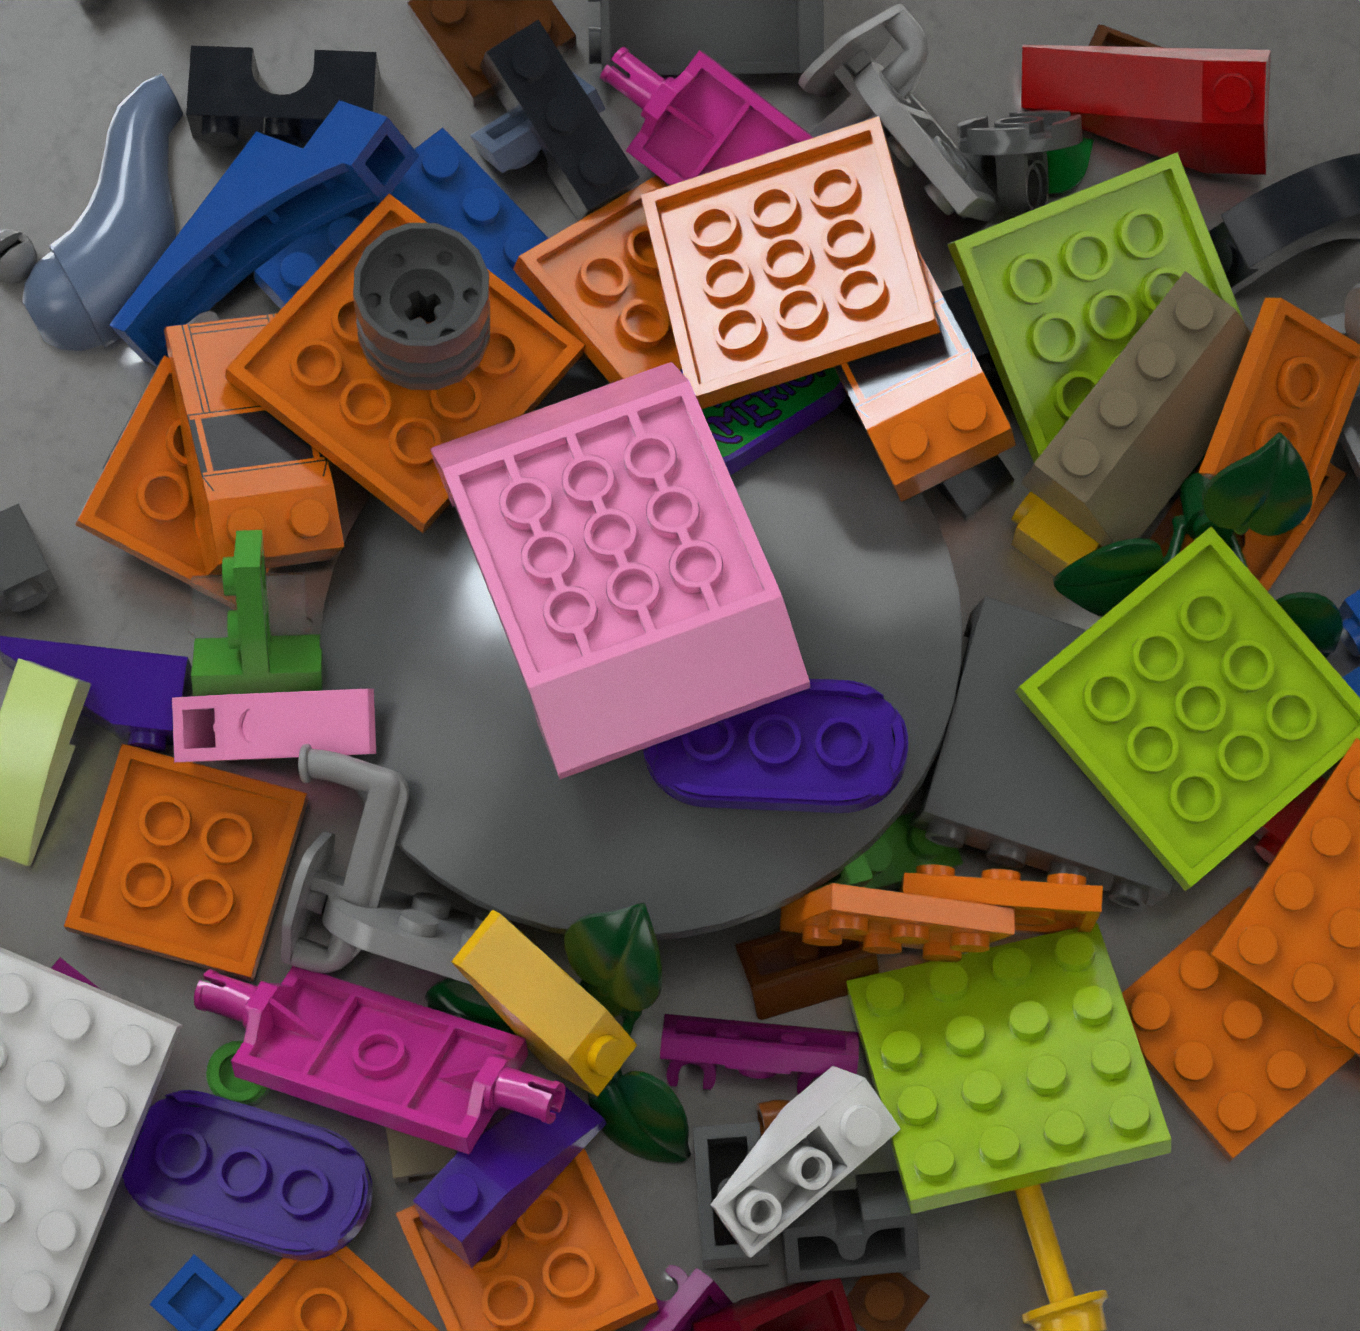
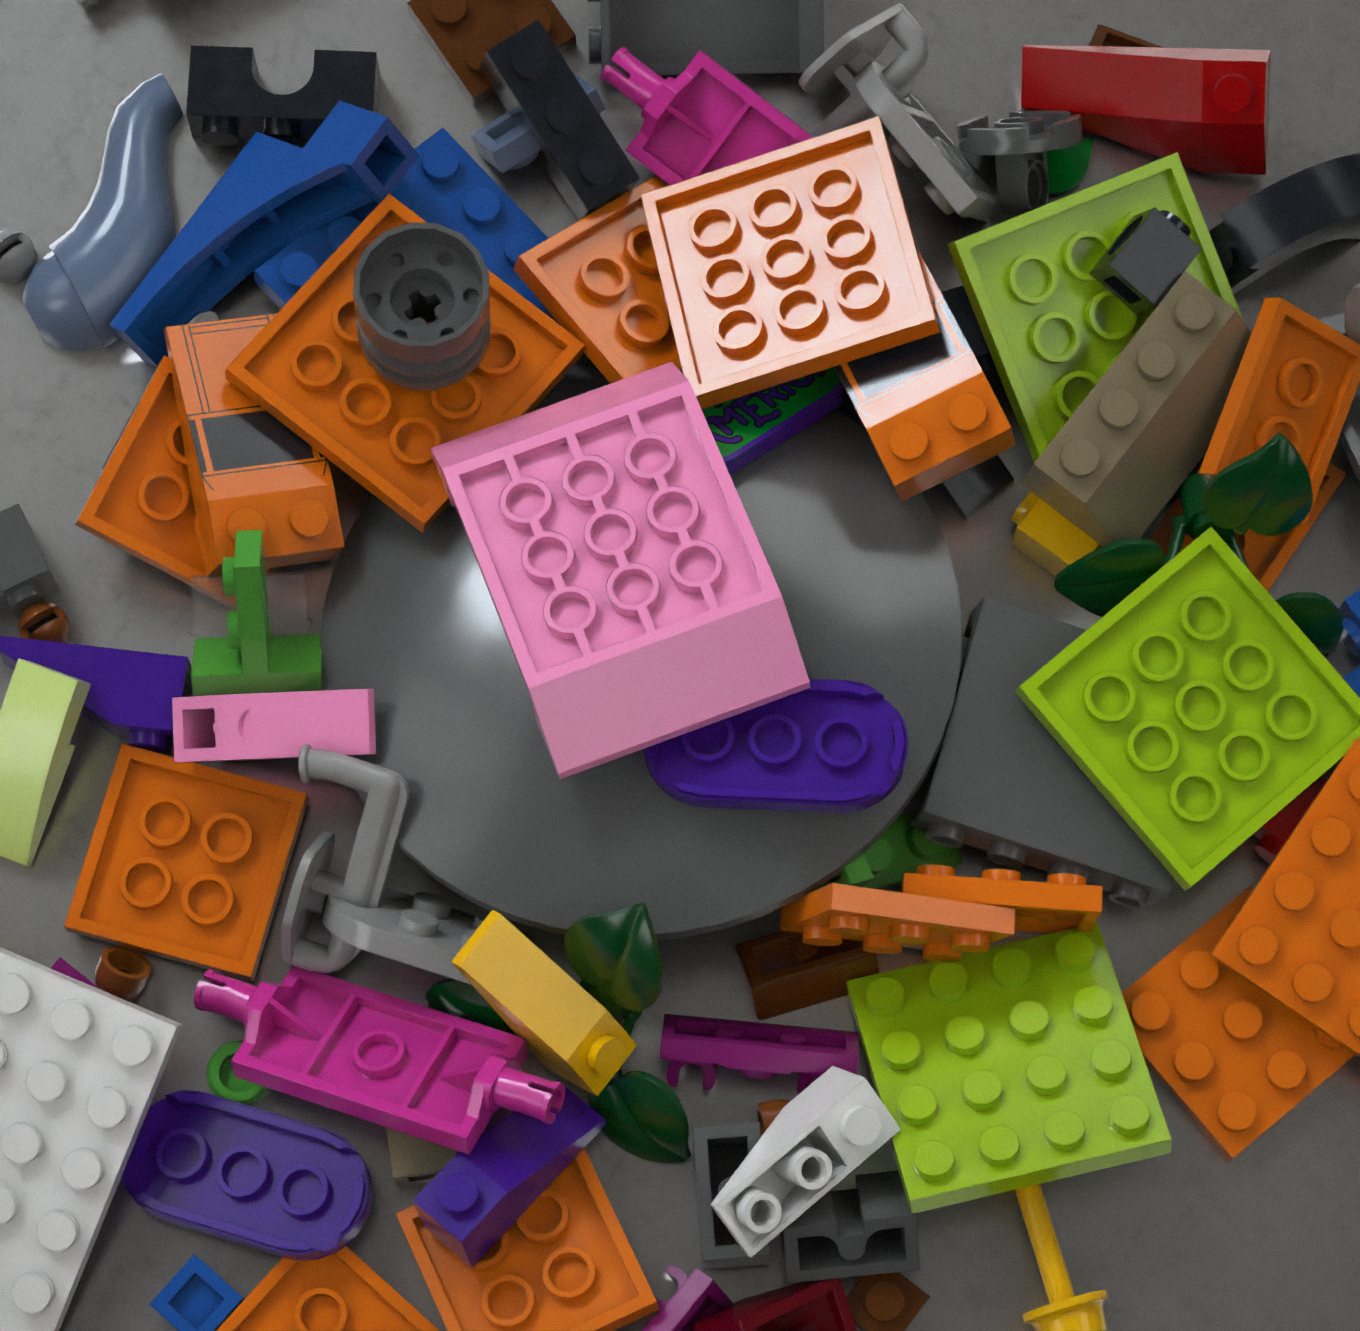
none -> dark orange hinge [18,601,72,643]
none -> dark orange hinge [94,946,151,1001]
none -> black brick [1089,207,1202,314]

